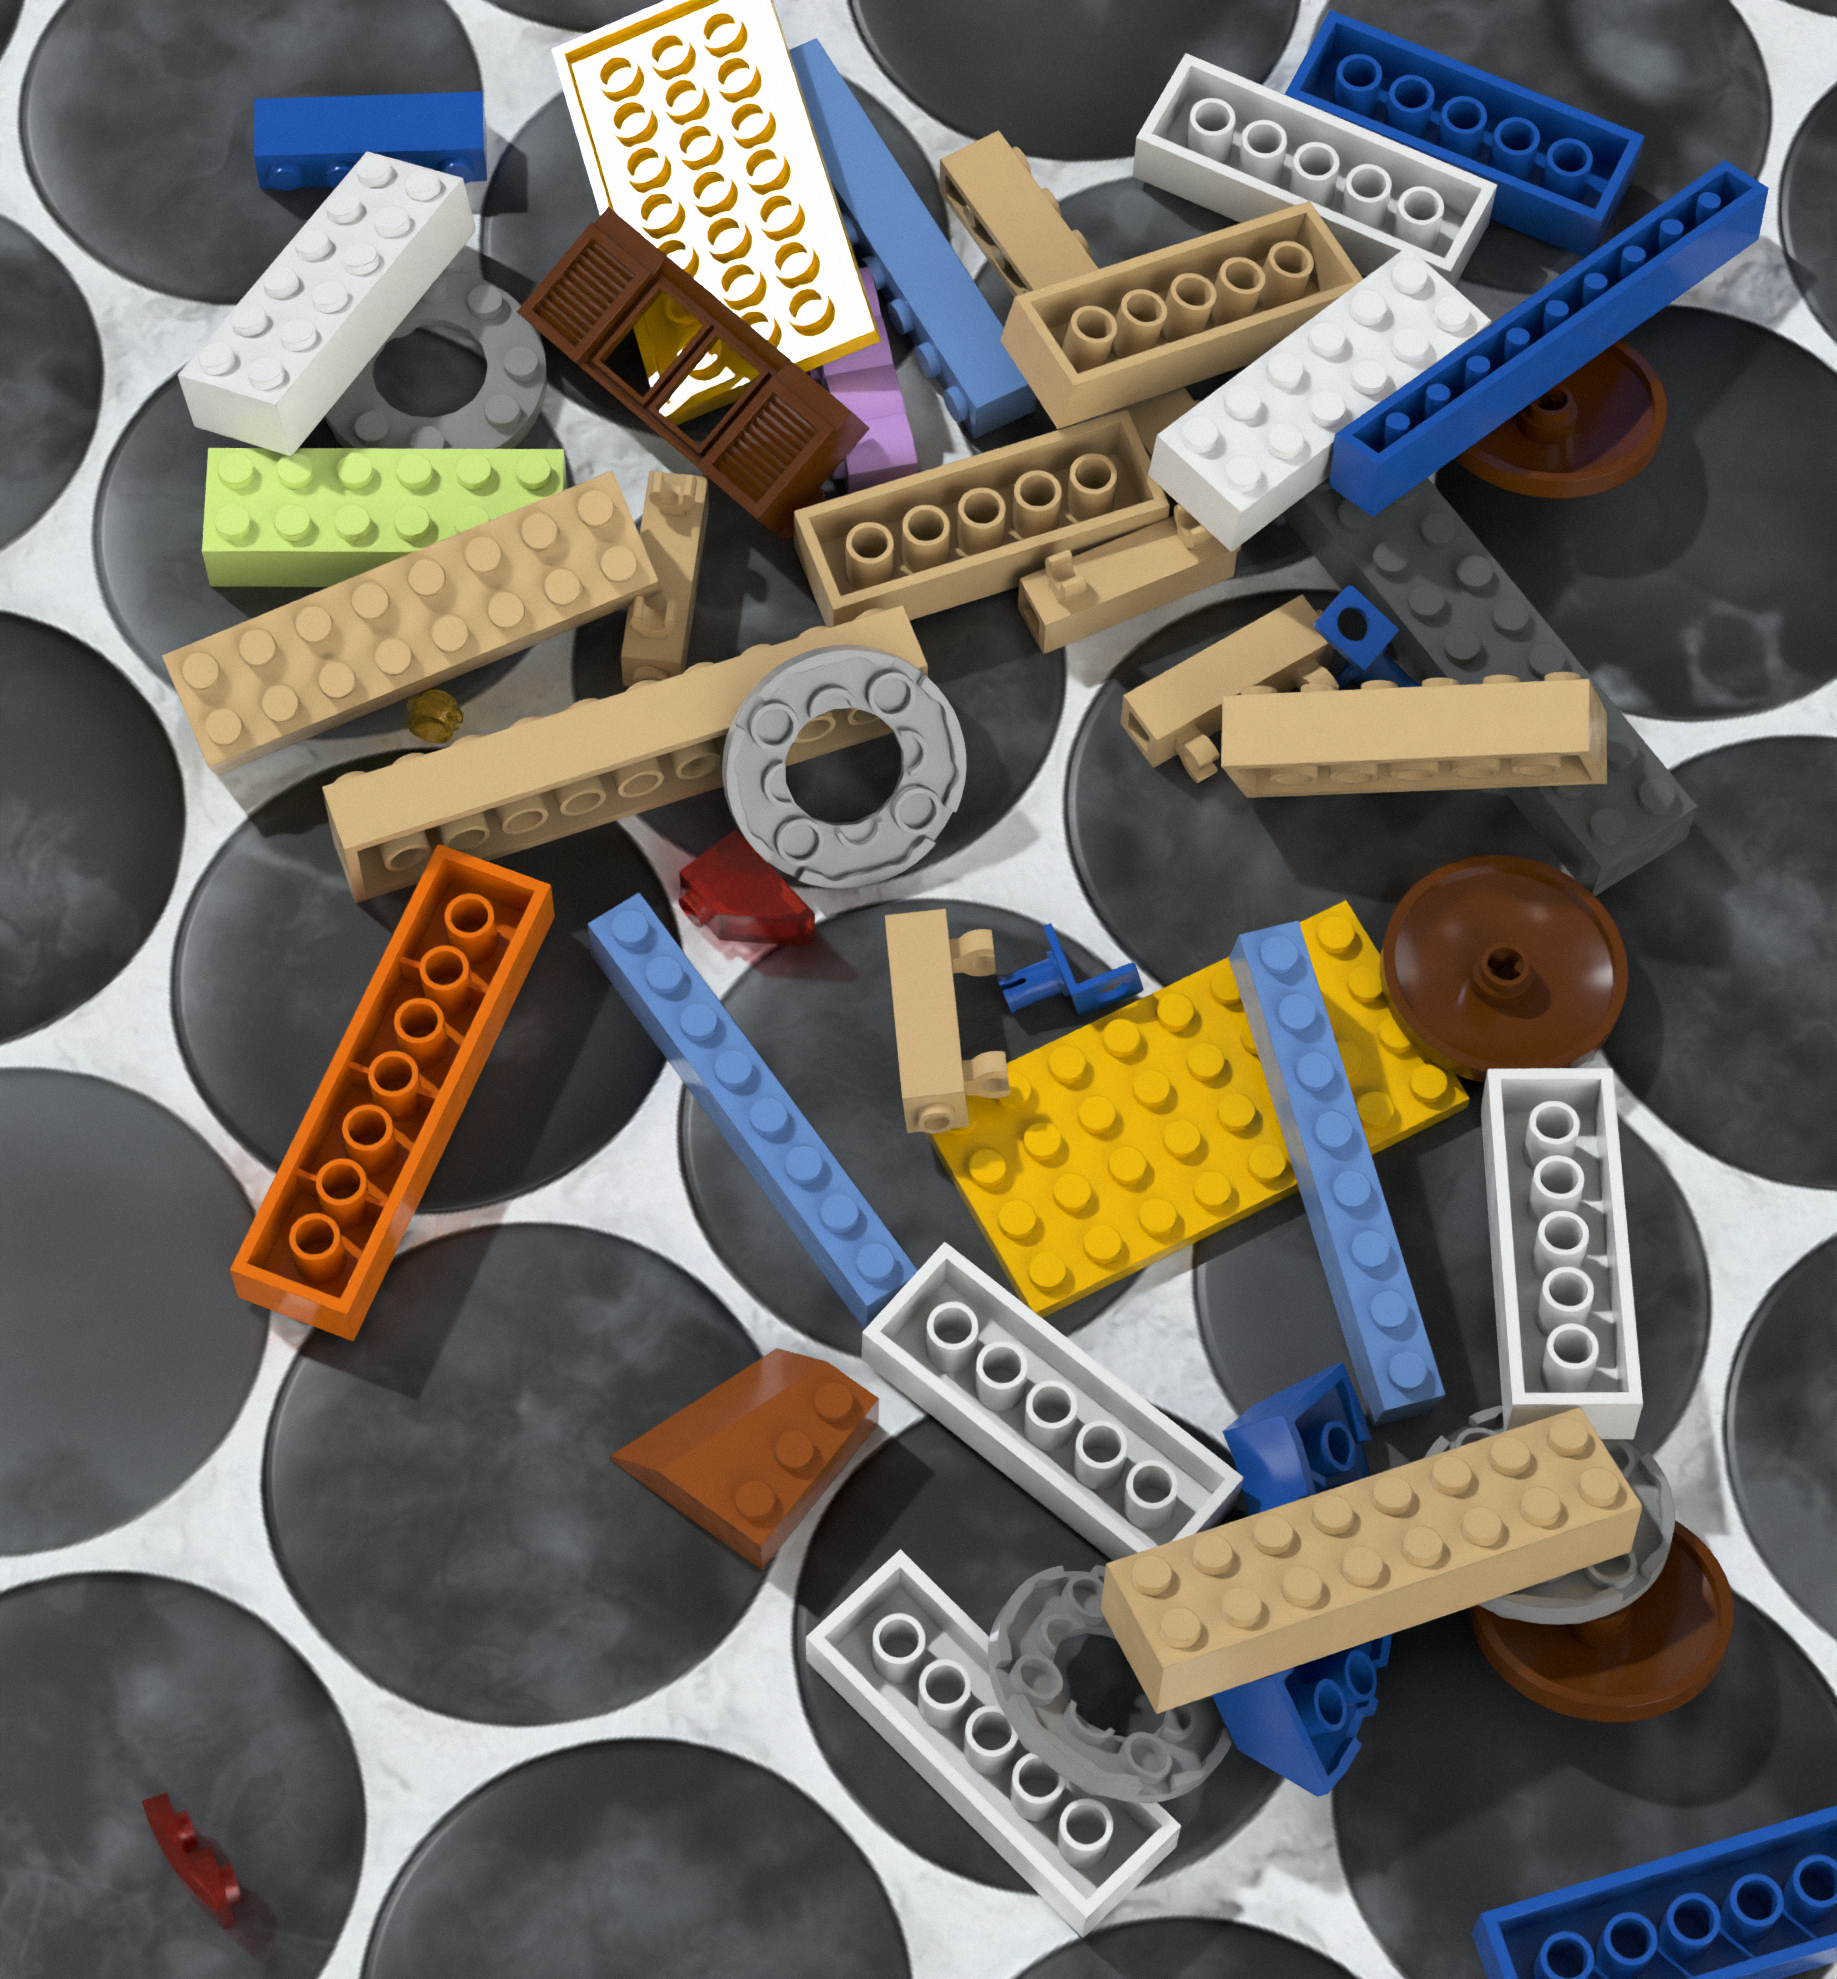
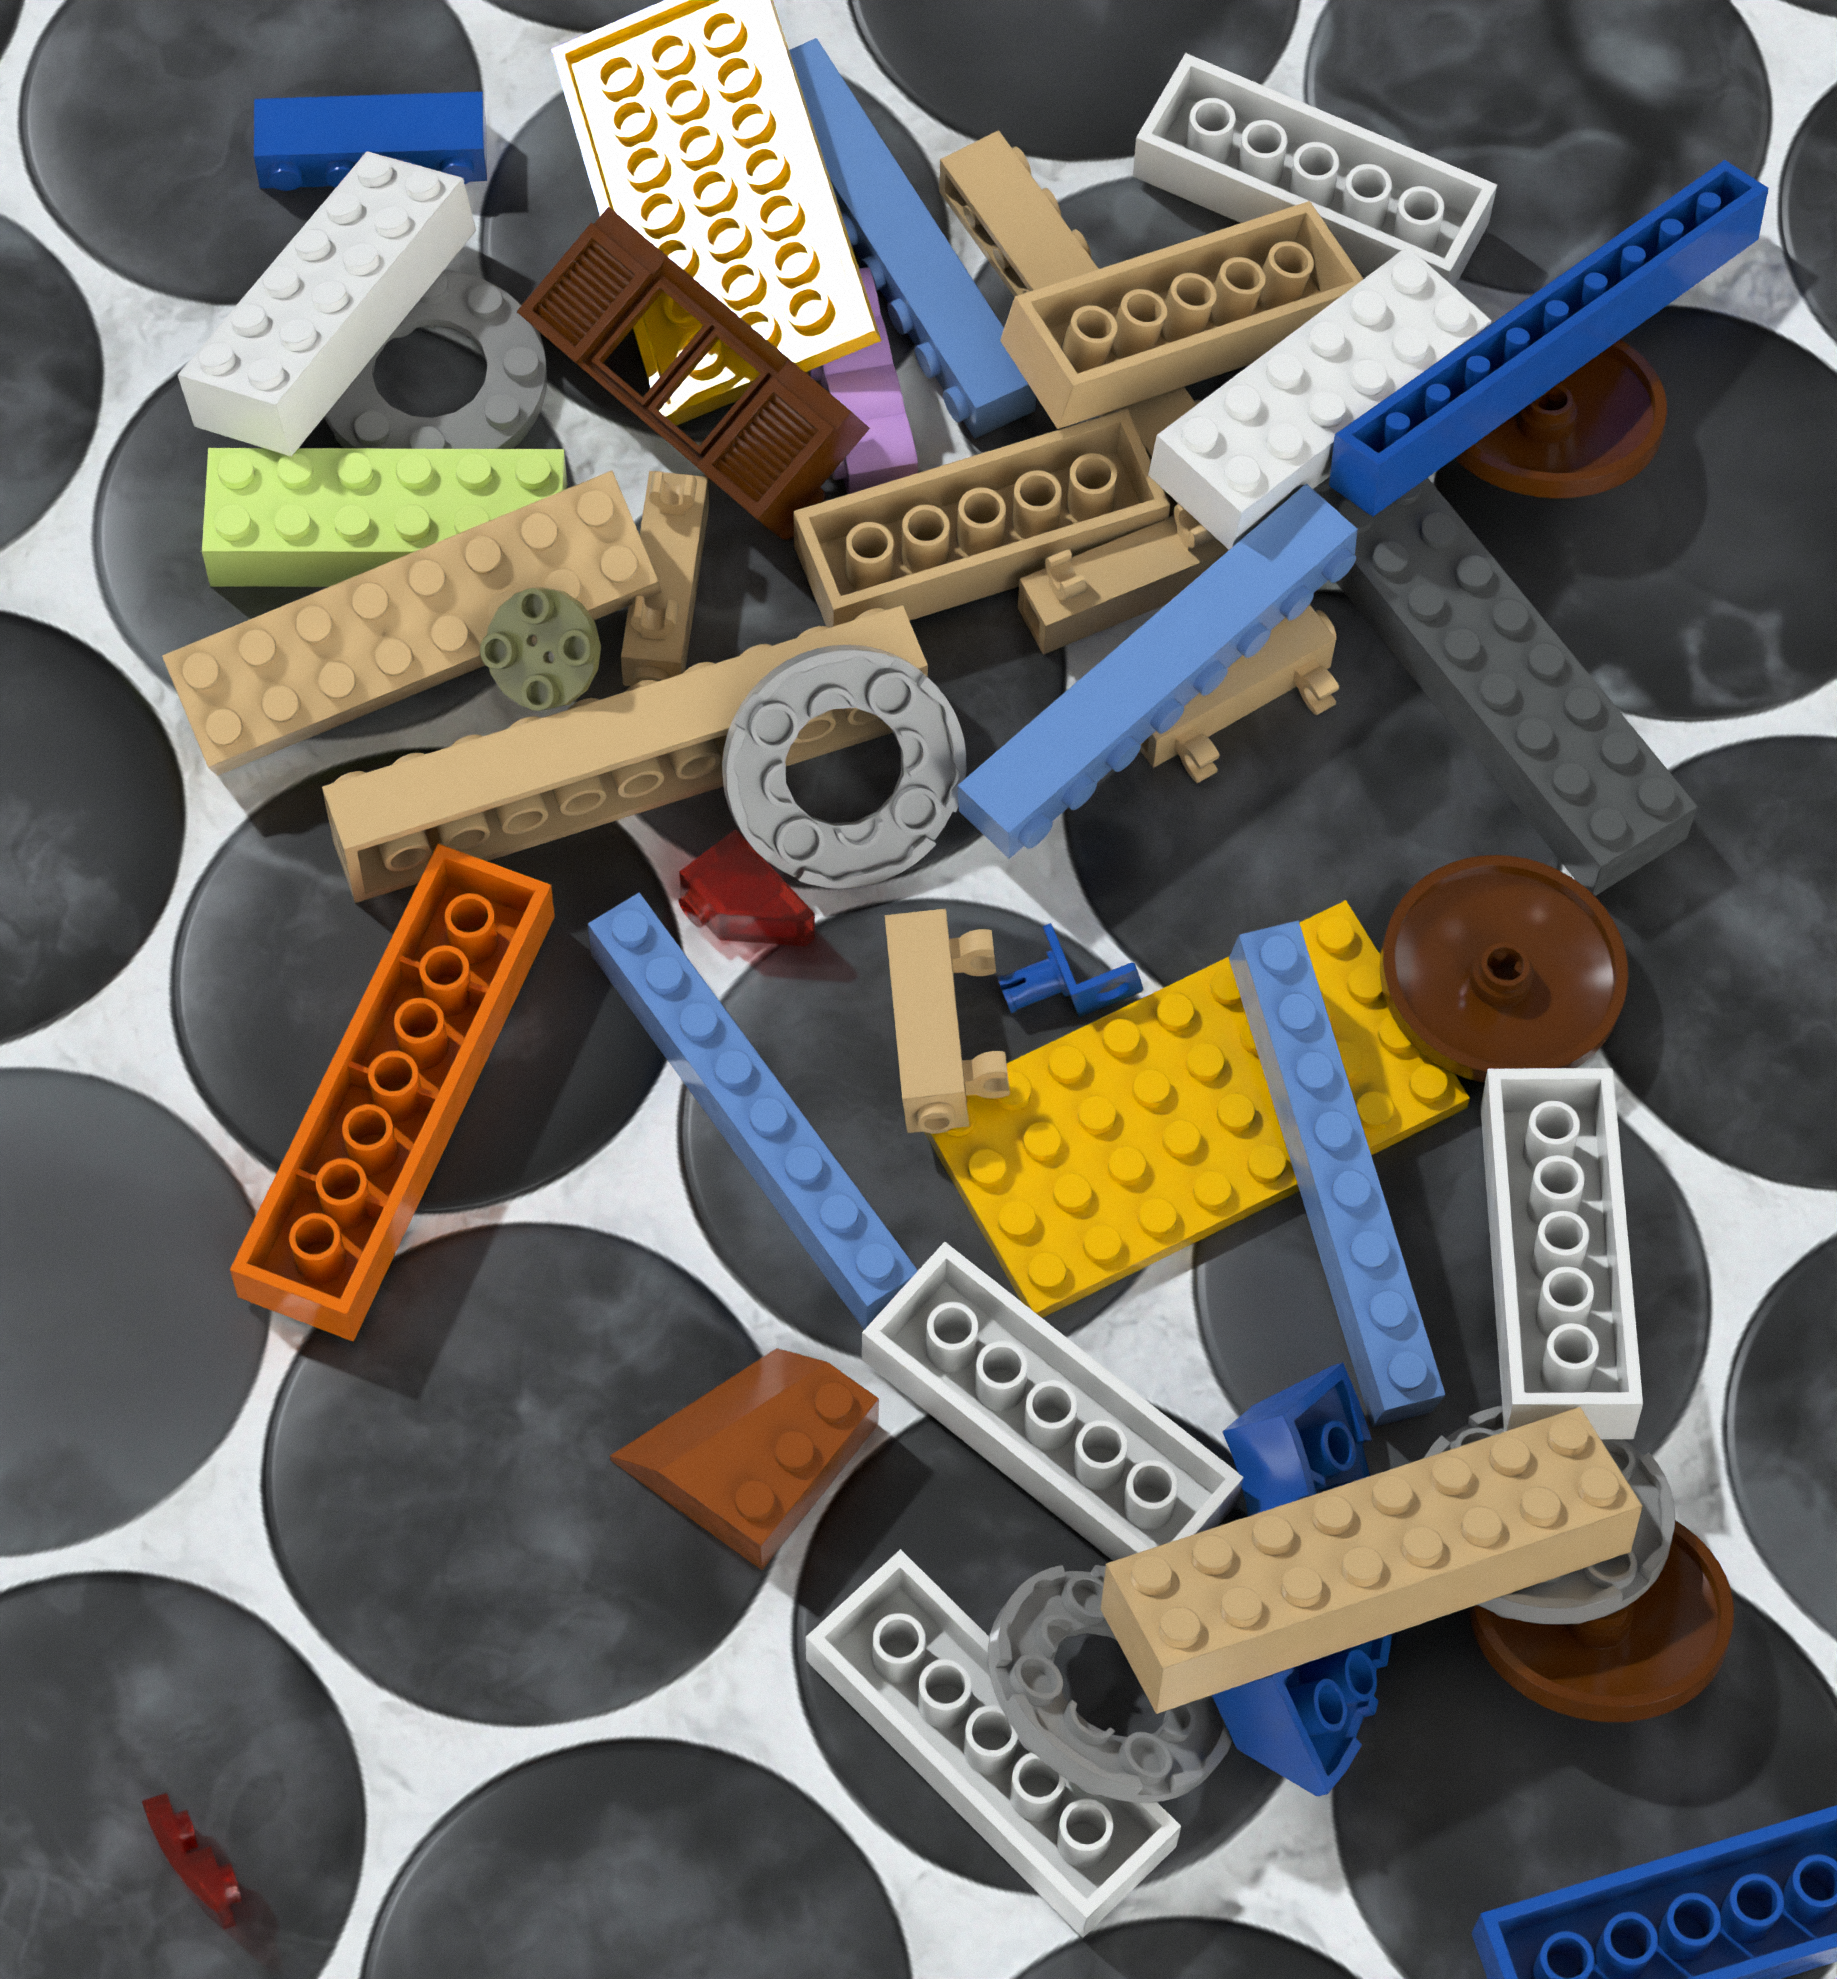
clear yellow plate [406,689,464,743] -> none
tan brick [1221,672,1607,798] -> none
blue brick [1284,10,1645,258] -> none
blue bracket [1313,585,1422,689] -> none
none -> olive plate [480,587,601,711]
none -> medium blue brick [957,483,1358,859]

